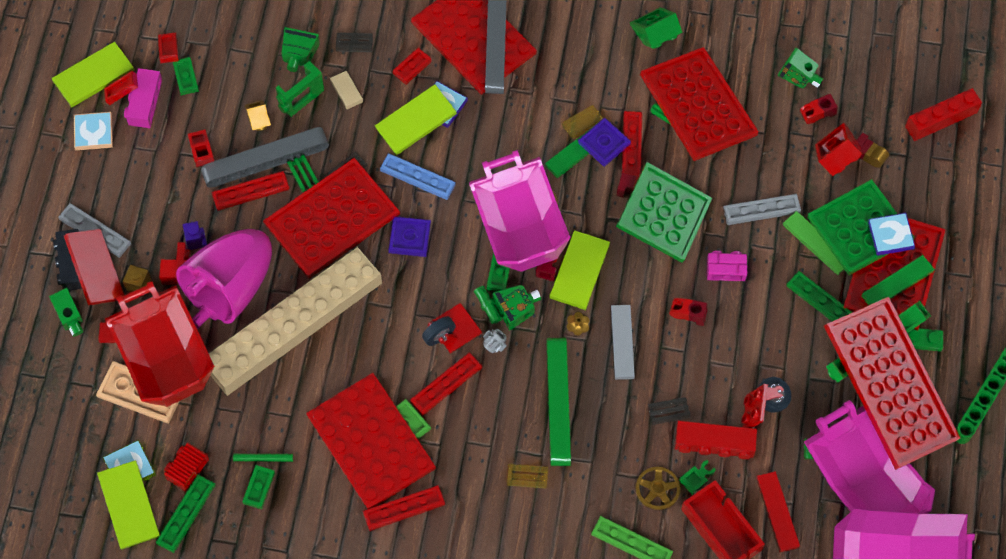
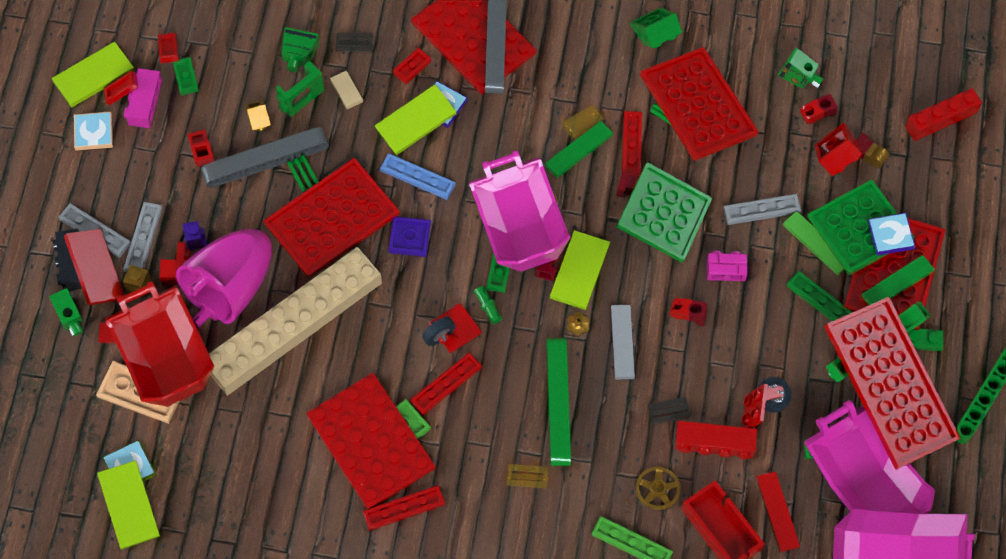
green tile [156,475,216,553] -> none
red brick [164,442,209,492] -> none
red tile [211,171,290,211] -> none
green bar [233,453,293,462] -> none
green plate [242,465,275,509] -> none
light grey gear [483,329,507,353] -> none
green torso [493,285,541,331] -> none
dark purple tile [578,117,631,167] -> none
green plate [679,460,716,495] -> none
none -> light grey tile [123,202,163,272]

